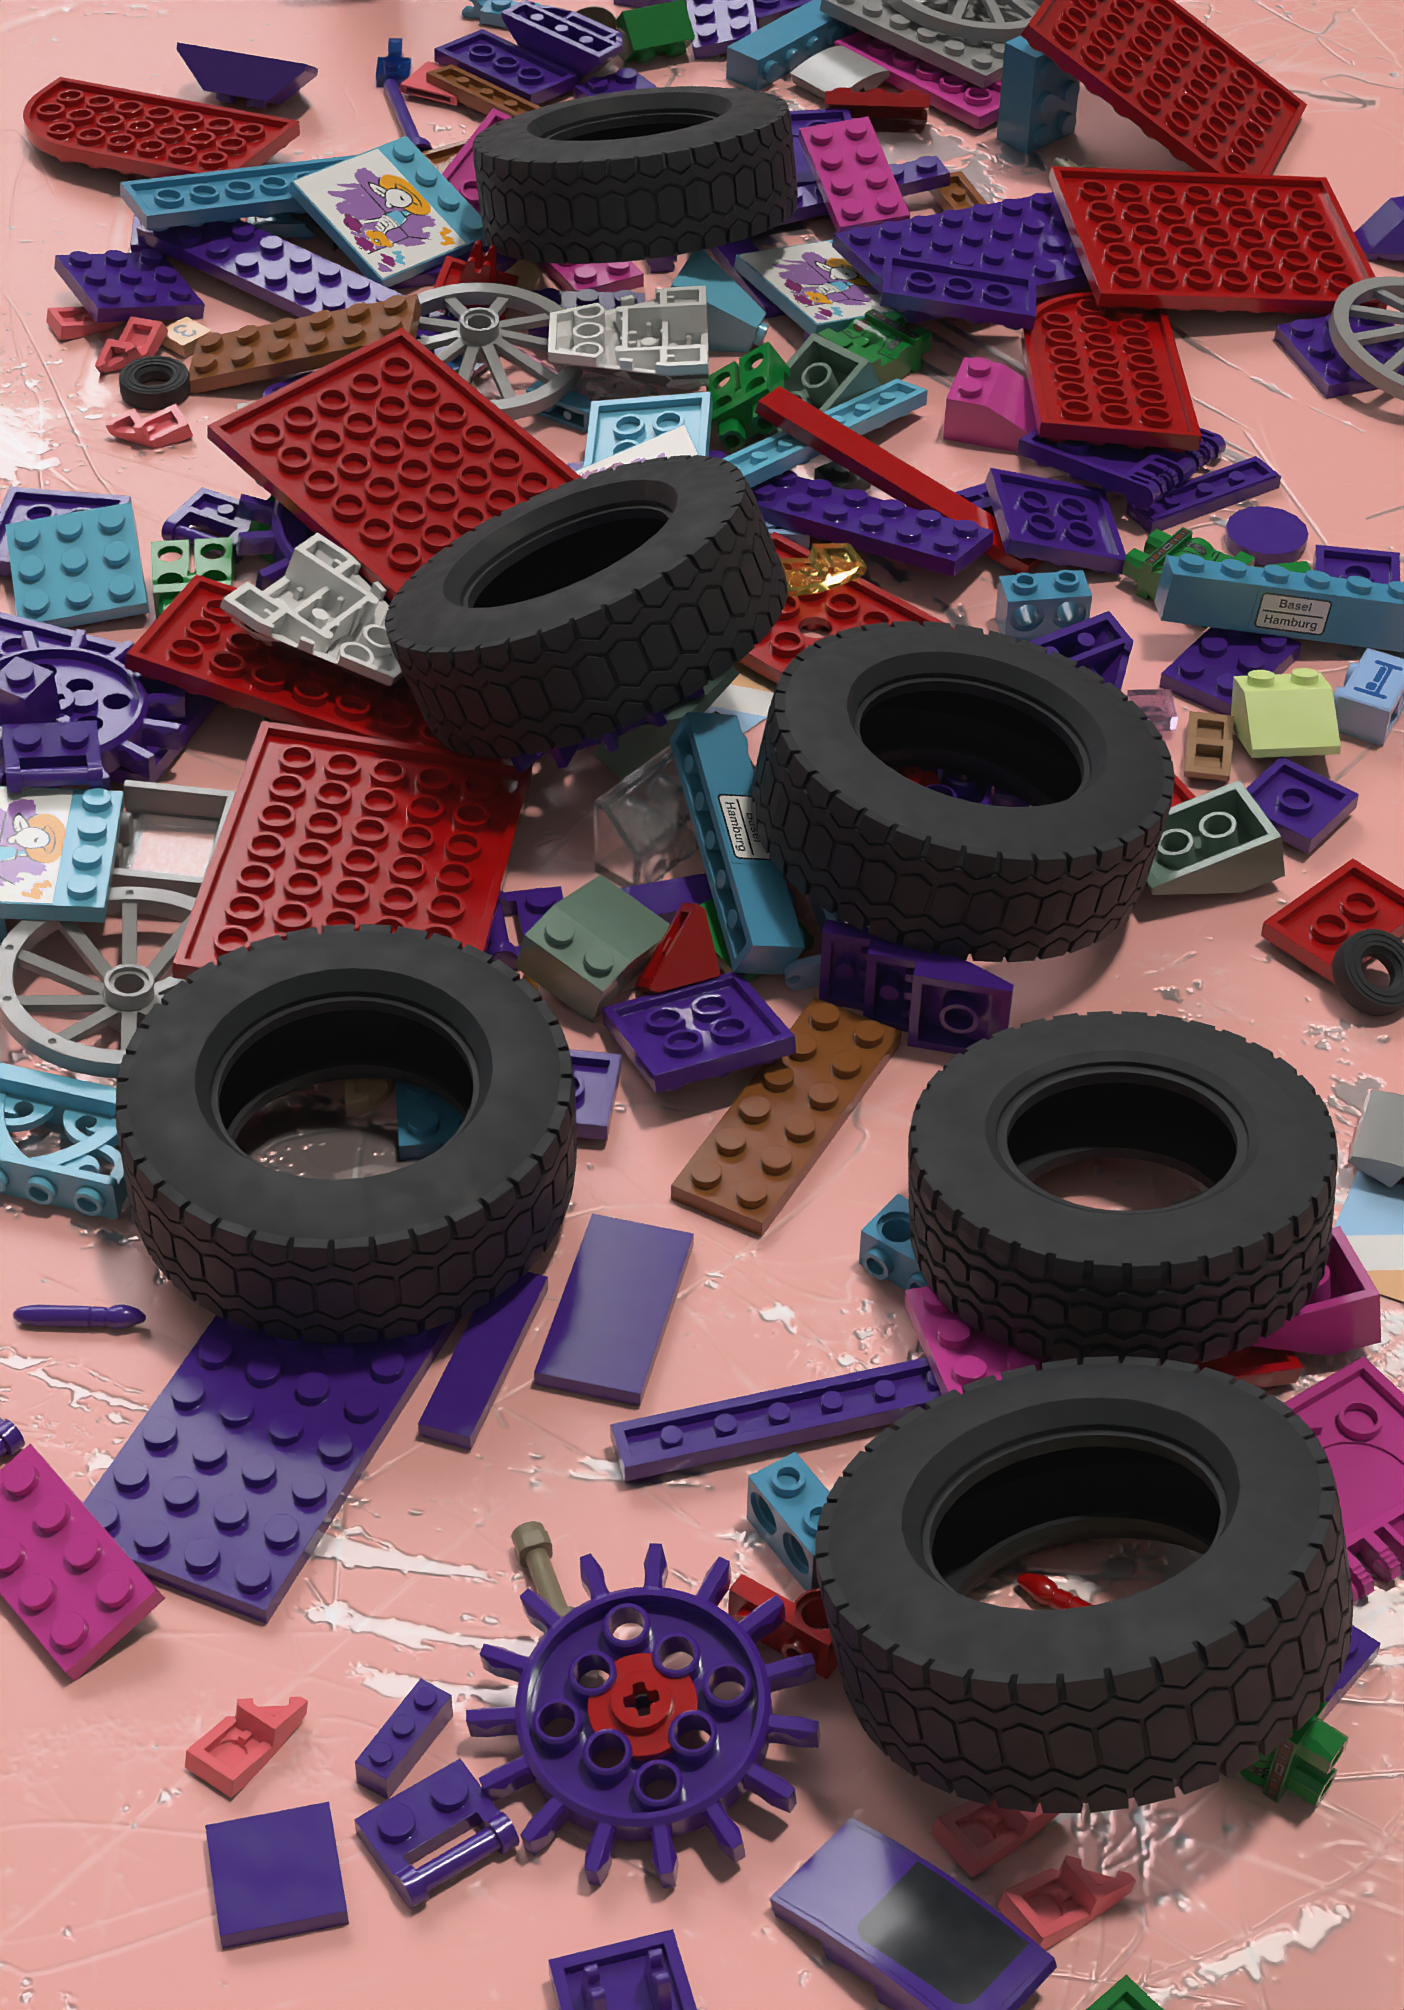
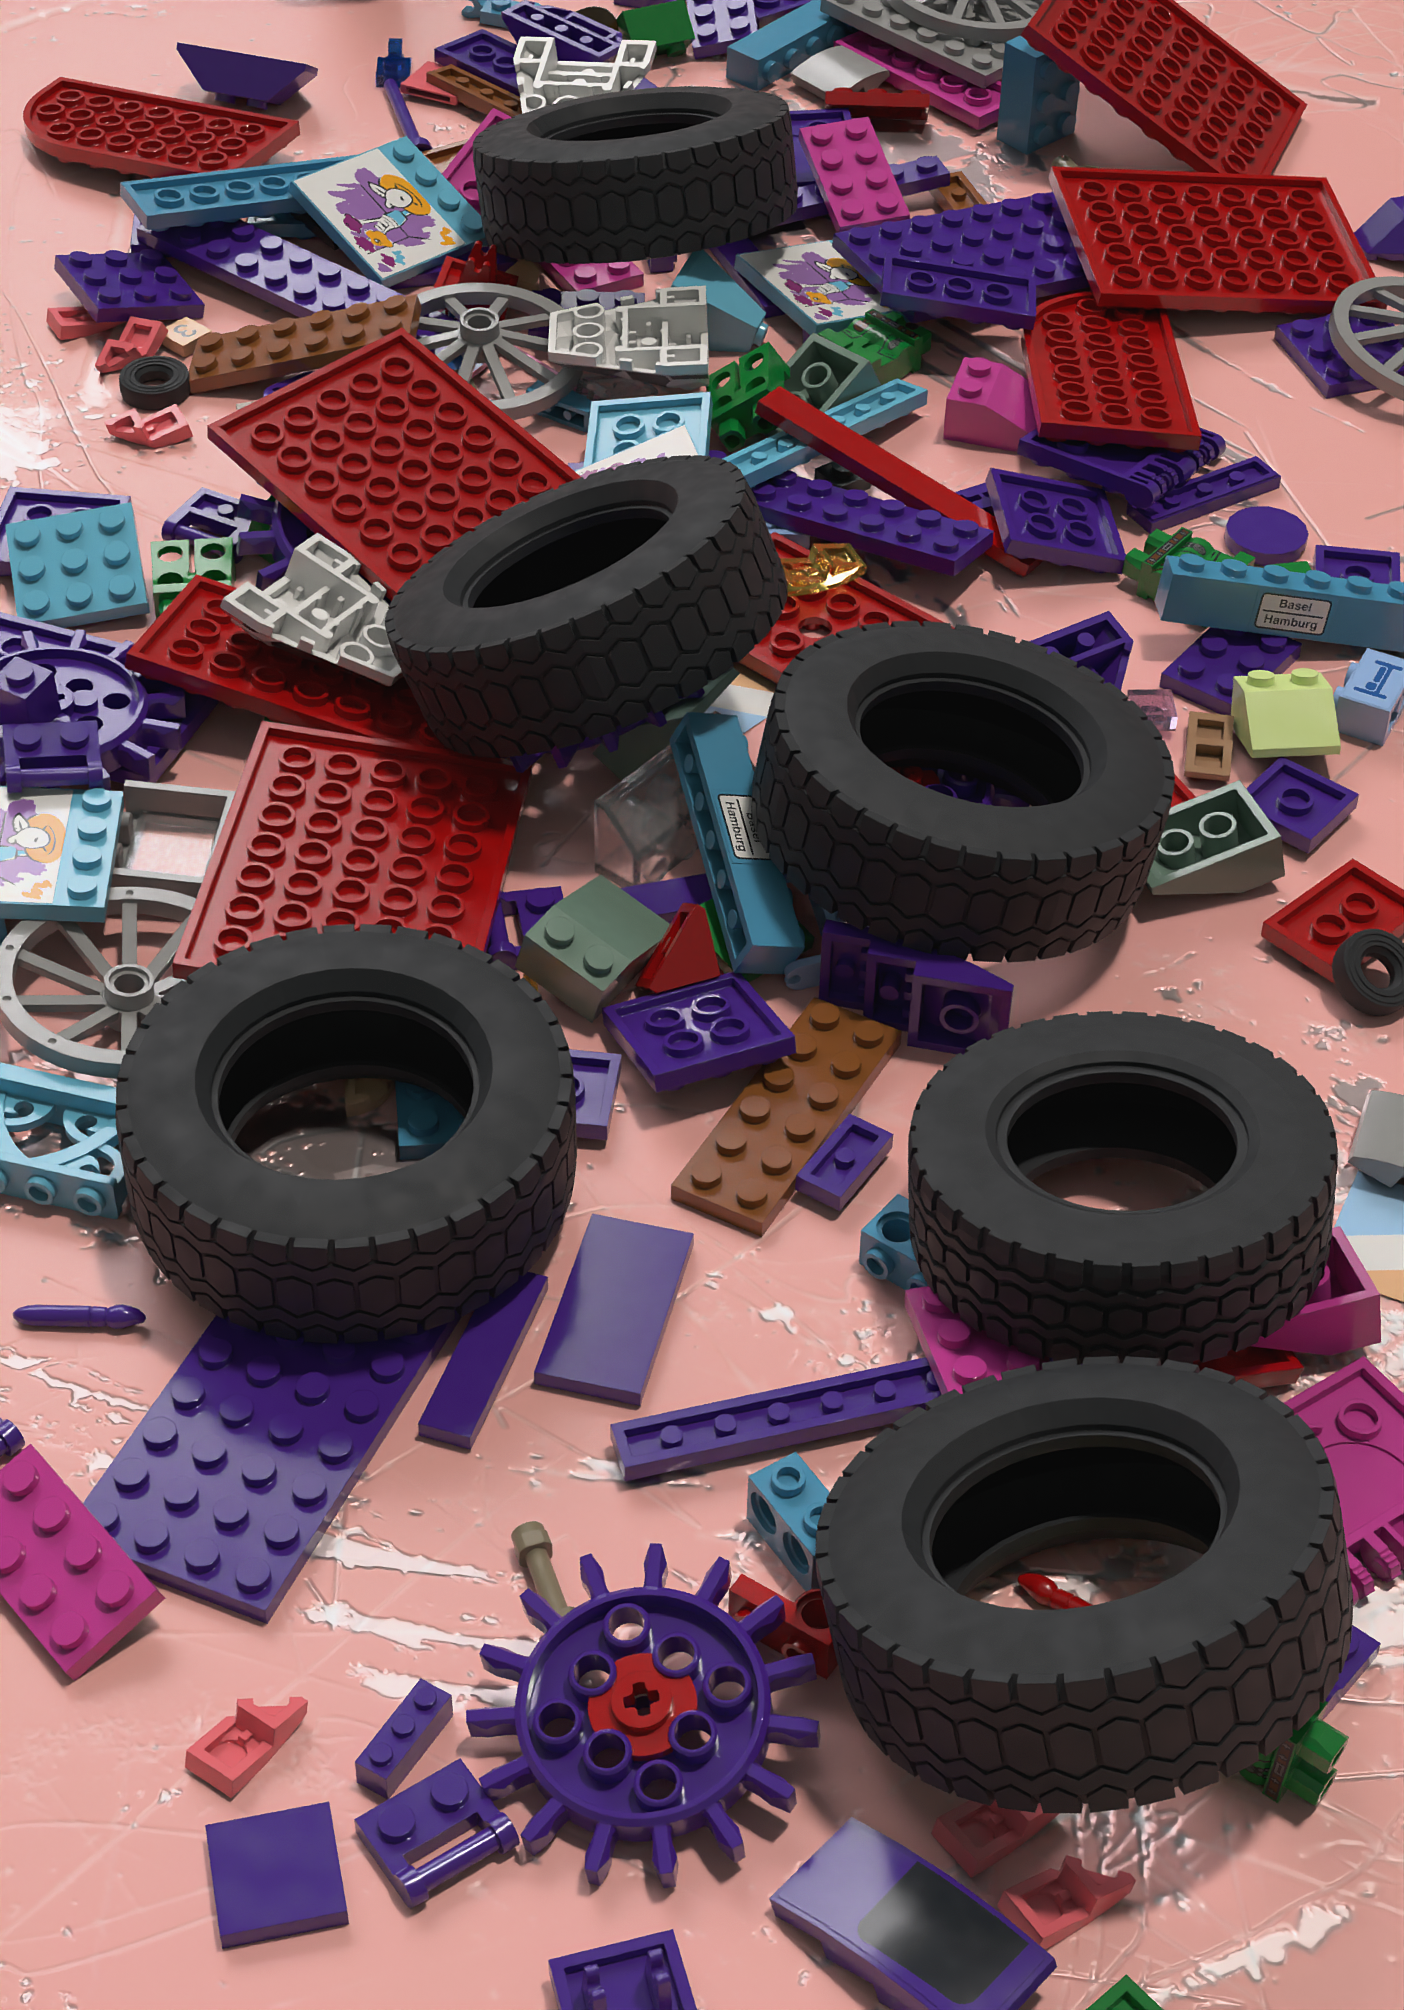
dark azure brick [995,570,1092,642] -> none
none -> white wedge [513,37,657,113]
none -> dark purple plate [795,1114,894,1211]

